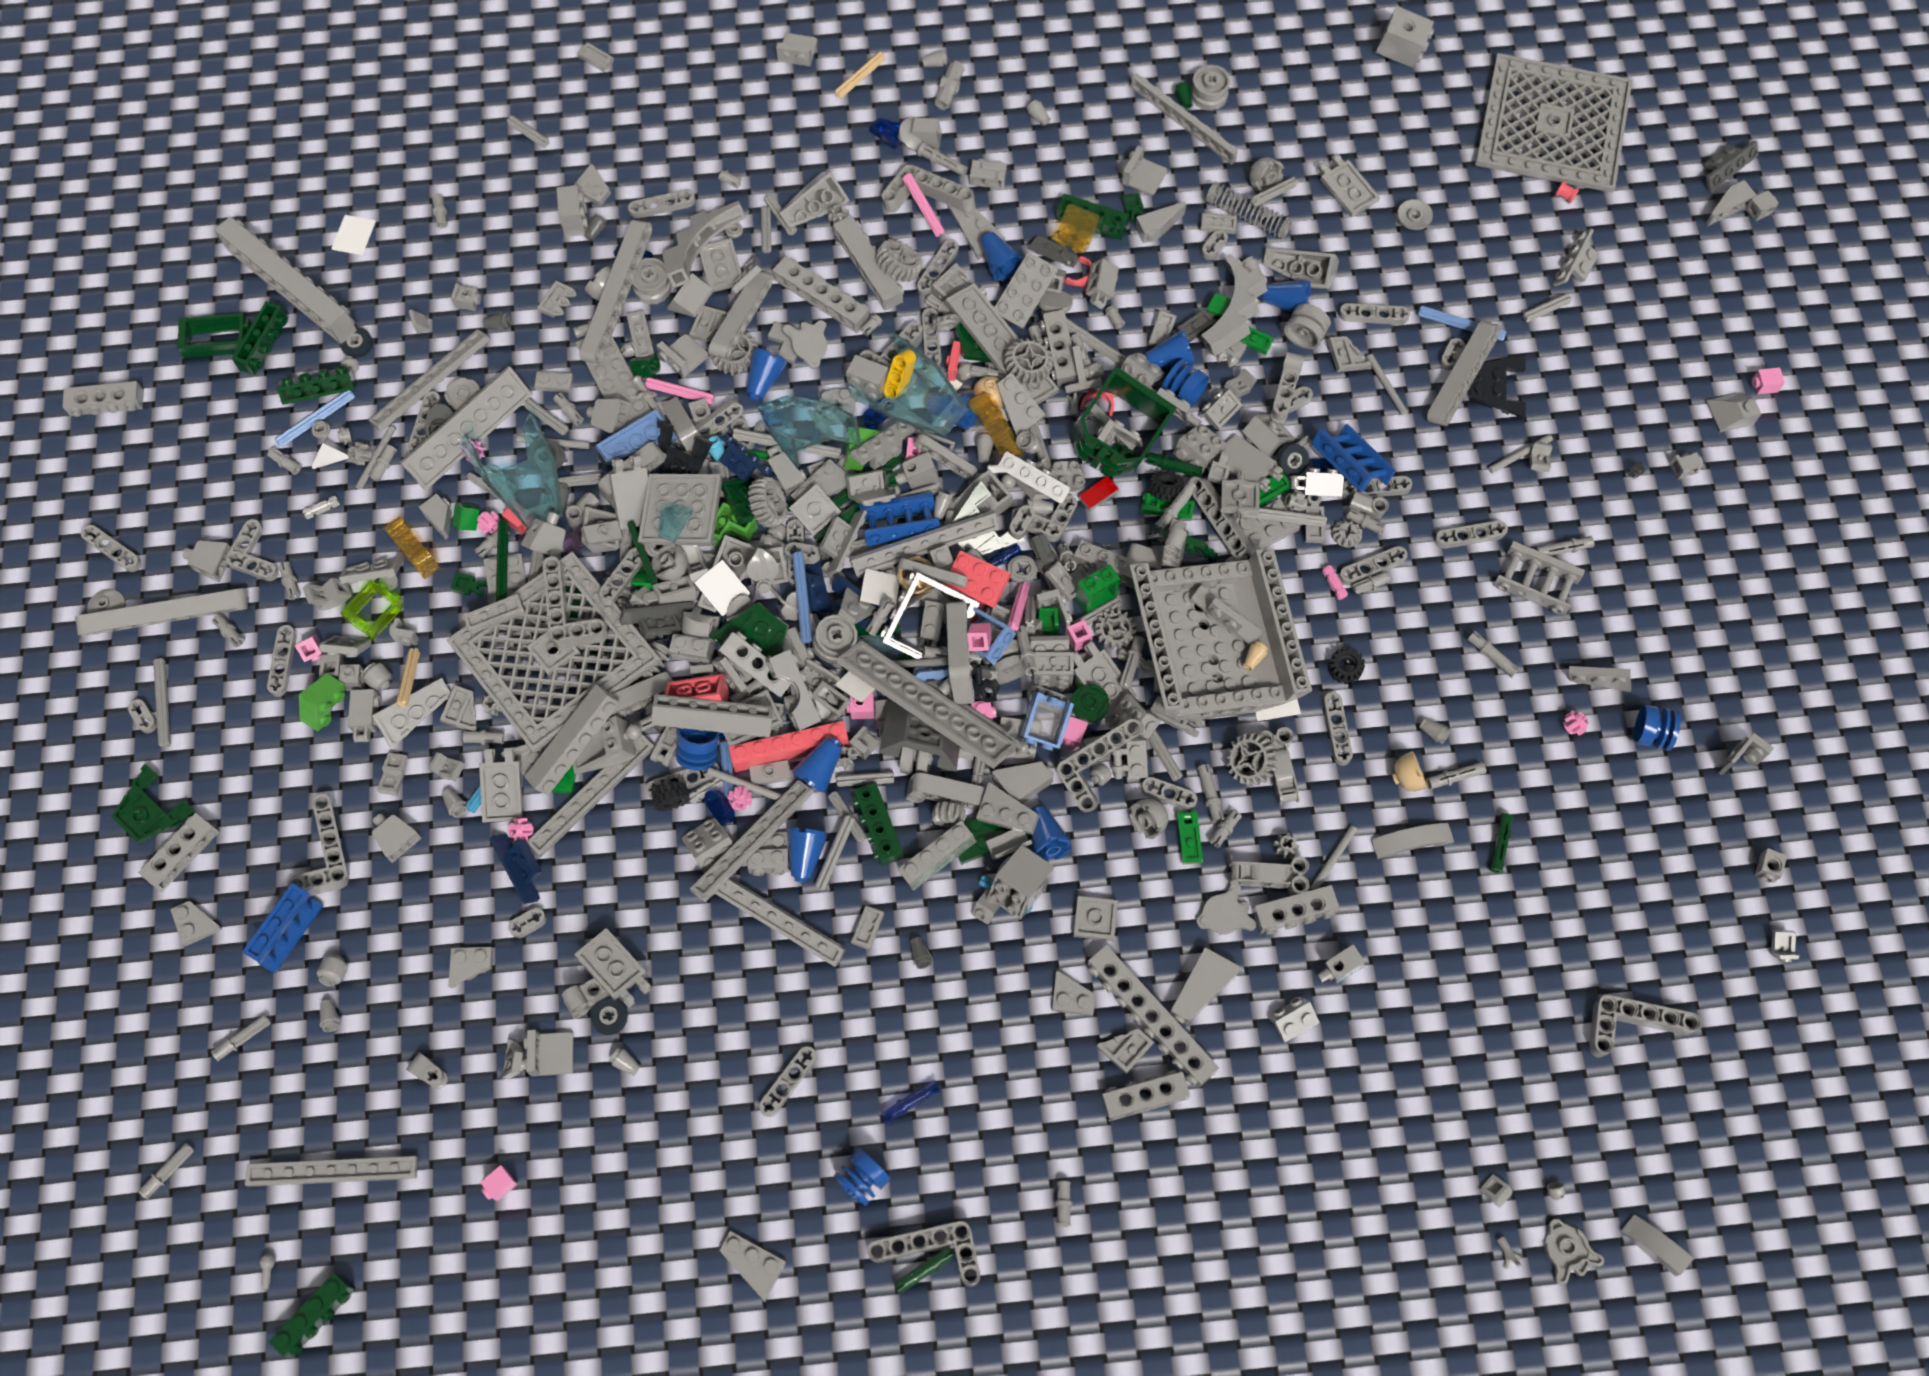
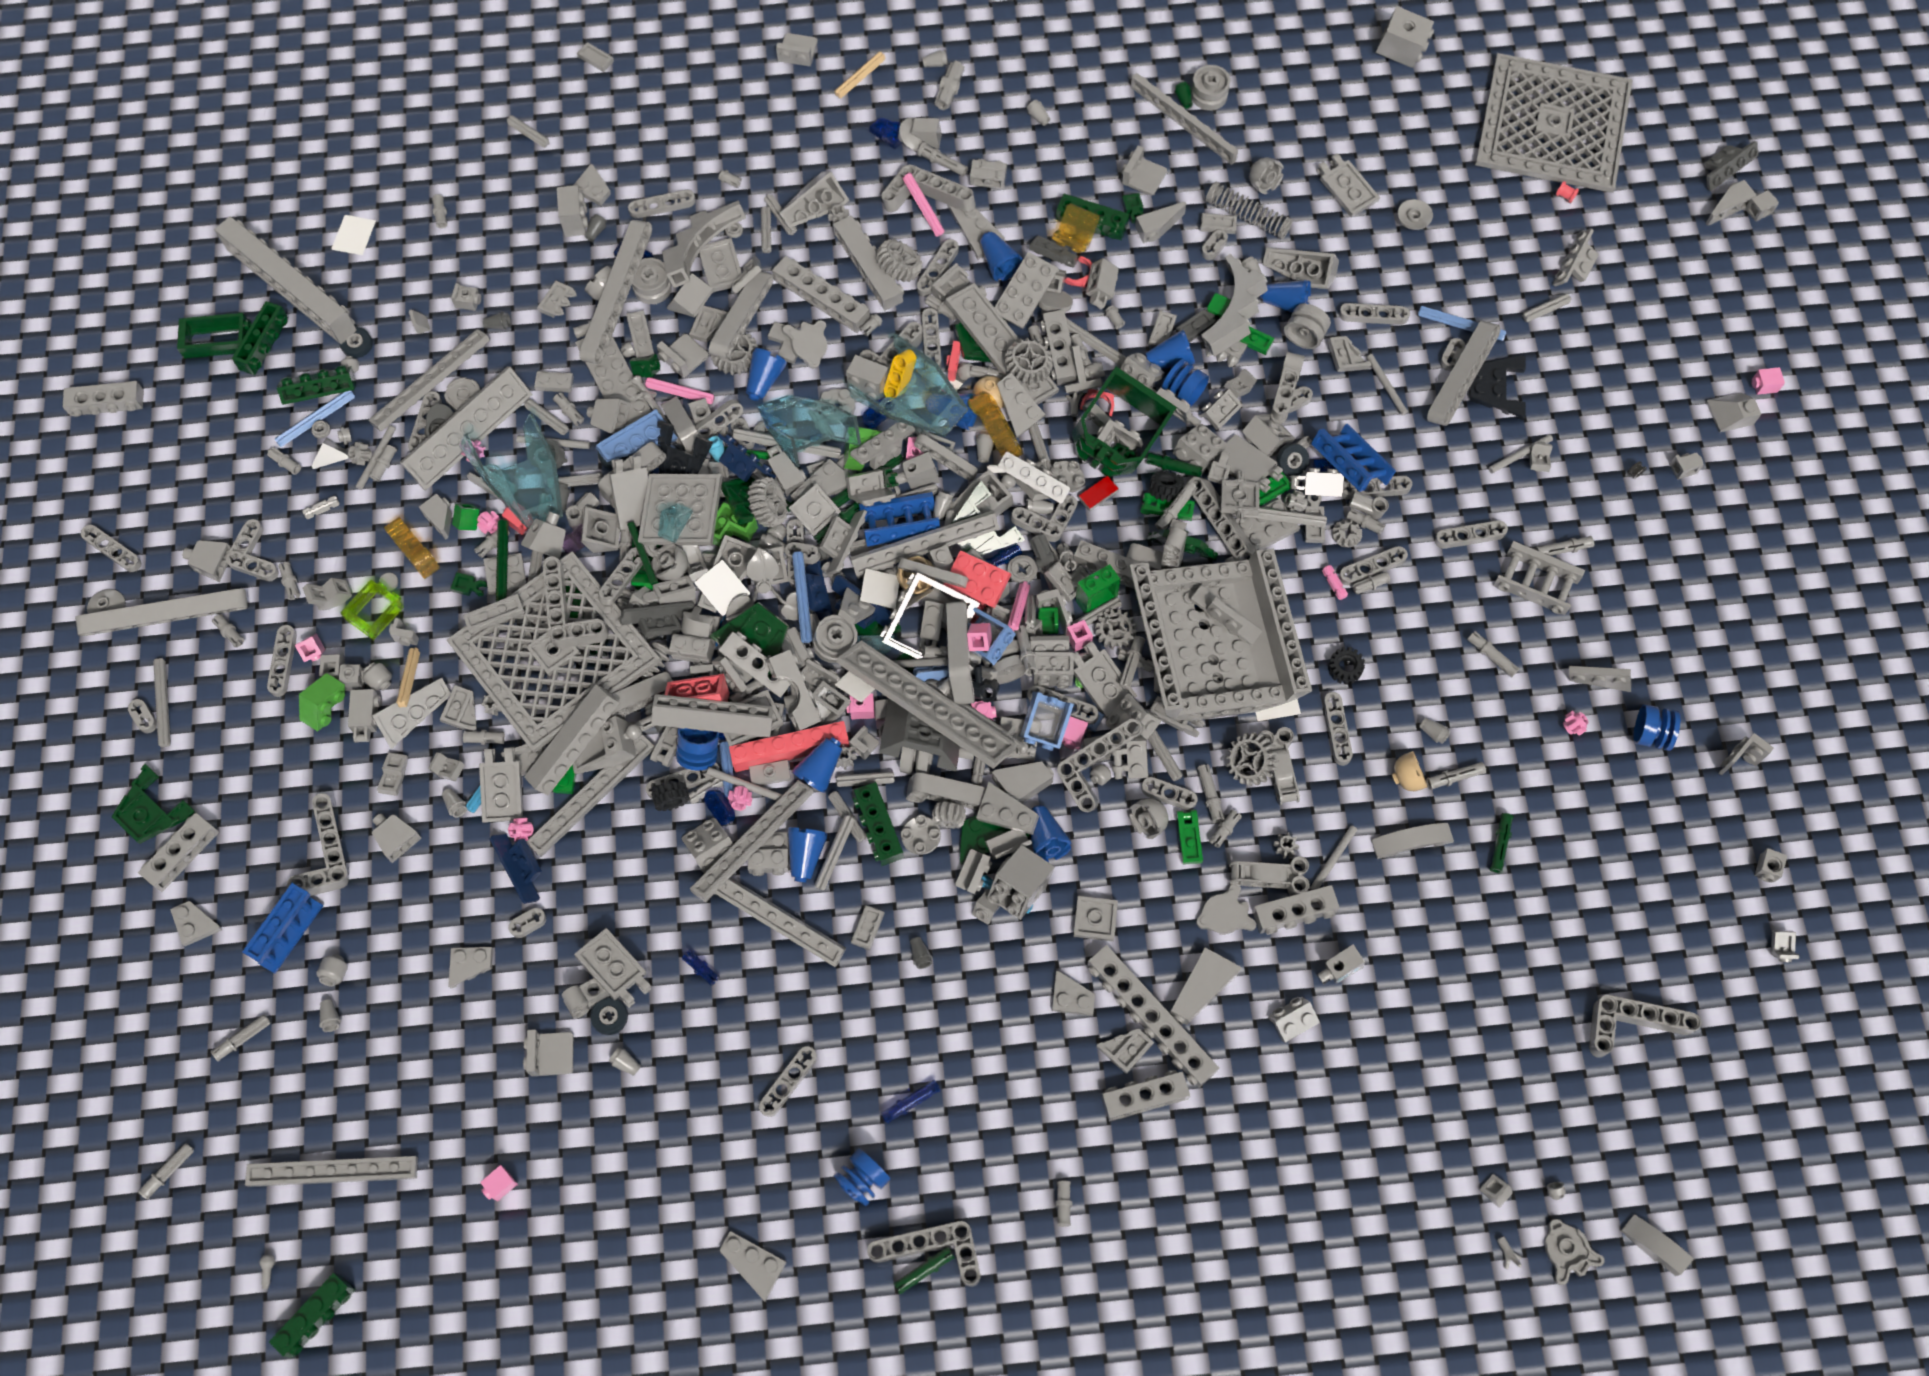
light grey plate [320,635,371,657] -> none
light grey wing [339,552,405,584] -> none
light grey piece [406,1052,448,1089] -> none
light grey wing [501,1038,525,1079] -> none
light grey plate [581,521,623,546] -> none
light grey pin [865,598,895,636] -> none
light grey brick [898,821,976,891] -> none
light grey gear [931,314,960,331] -> none
light grey beam [1009,505,1035,539] -> none
light grey wheel [1016,431,1041,454] -> none
dark green tile [1071,684,1110,723] -> none
tan cone [1243,641,1268,671] -> none
light grey axle [1250,177,1298,206] -> none
none -> clear blue pin [682,950,720,986]
none -> light grey dish [901,815,941,855]
none -> light grey bracket [955,849,992,894]

